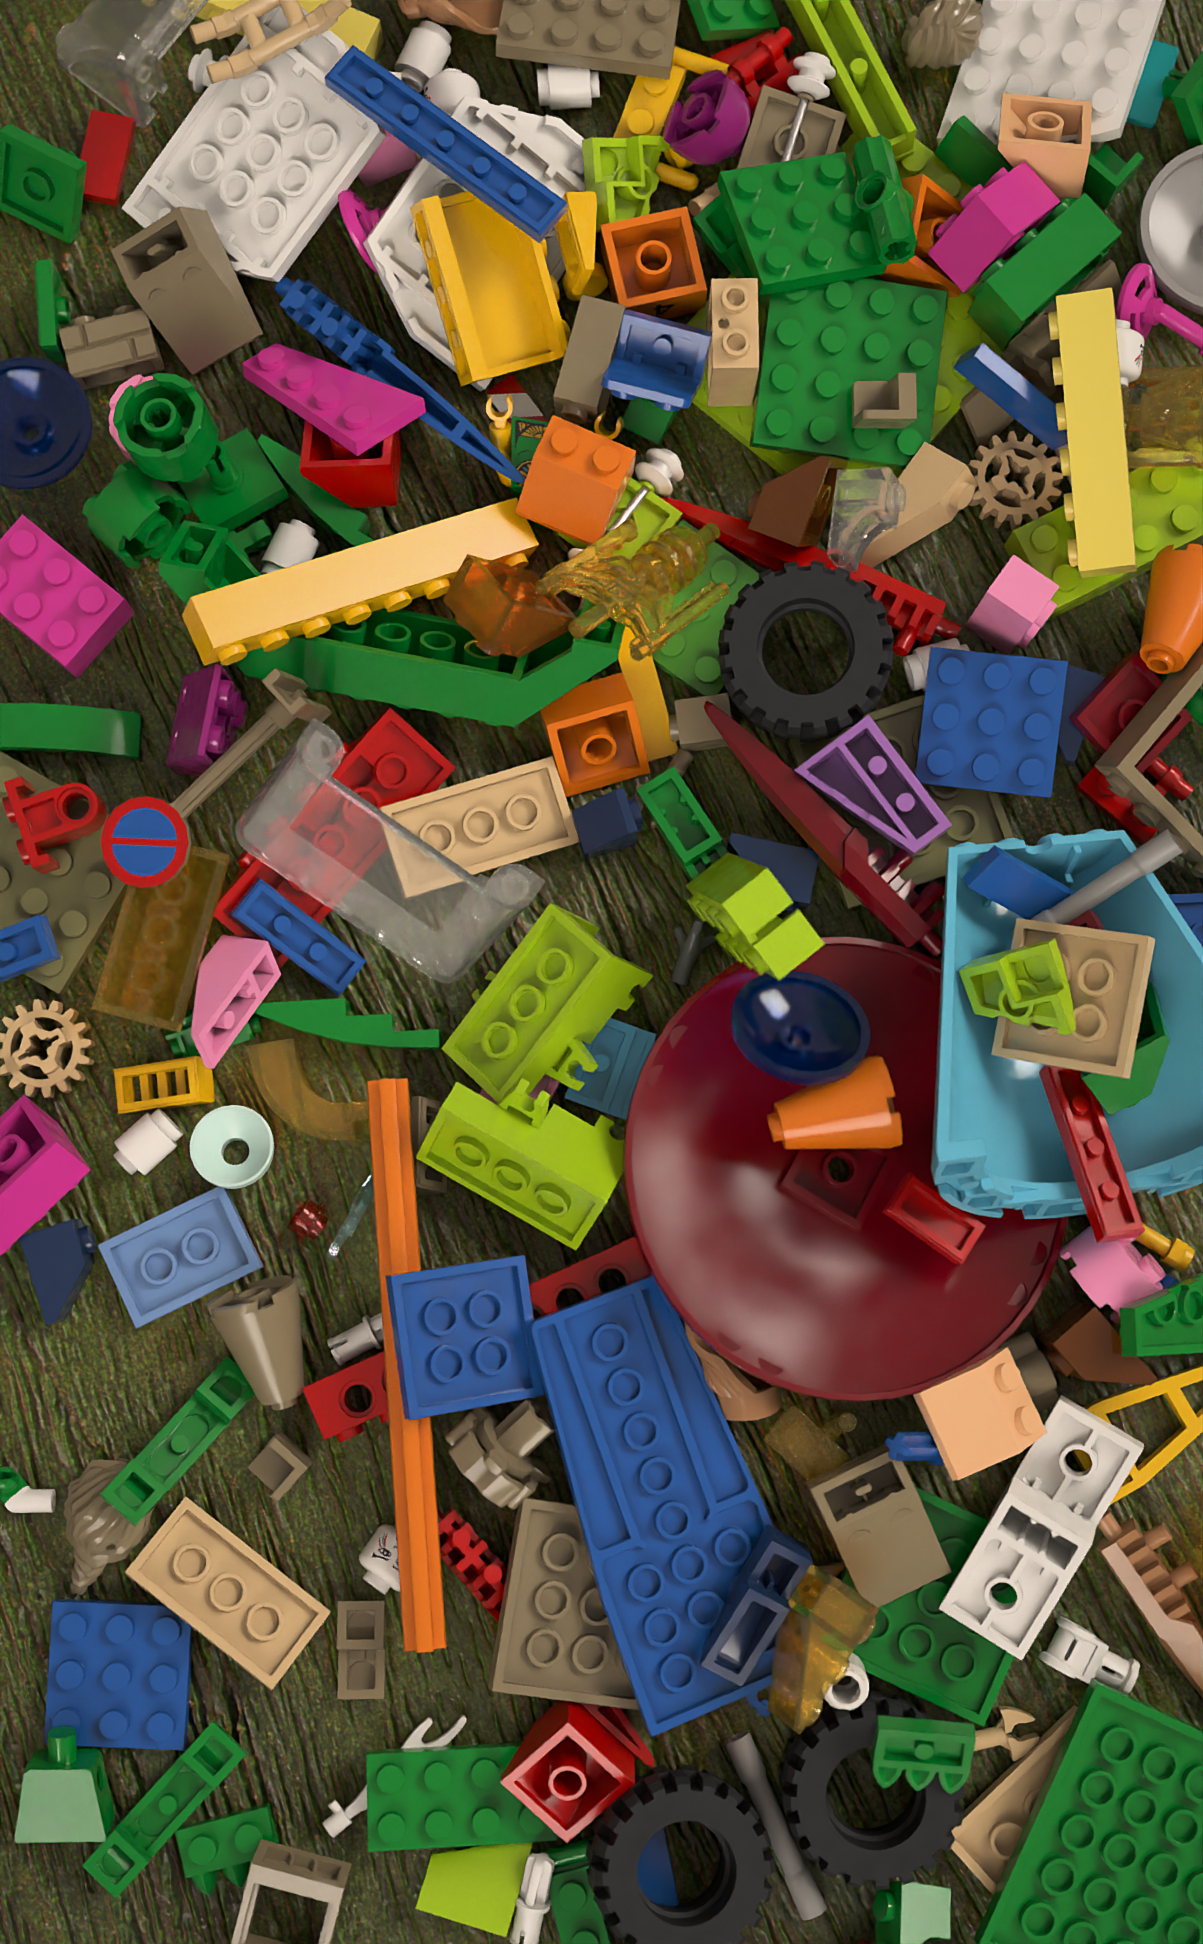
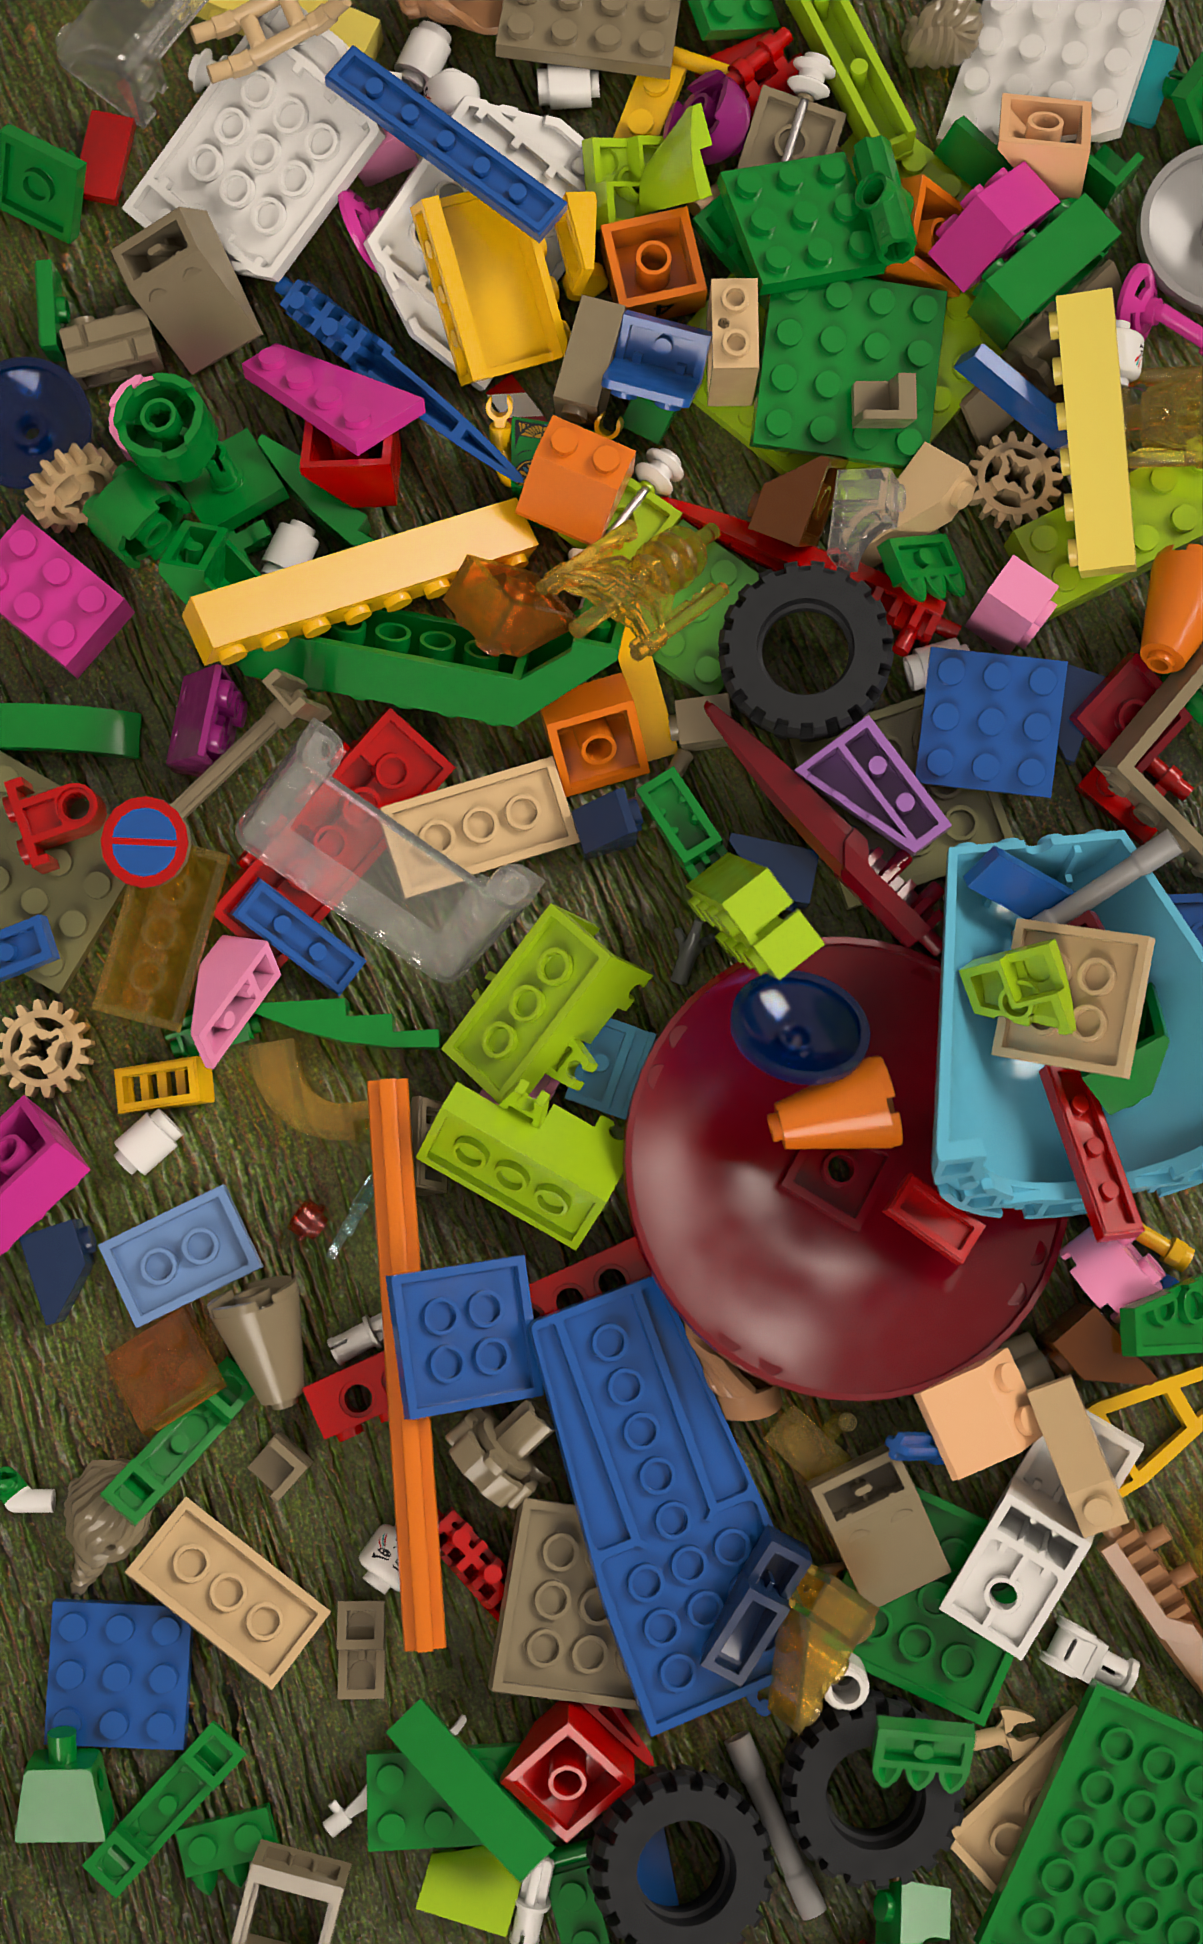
light aqua piece [190,1105,274,1189] -> none
none -> tan gear [24,442,117,533]
none -> clear orange plate [104,1307,227,1437]
none -> green slope [385,1698,556,1883]
none -> lime slope [639,103,712,214]
none -> green plate [877,534,966,602]
none -> tan slope [1026,1374,1129,1538]

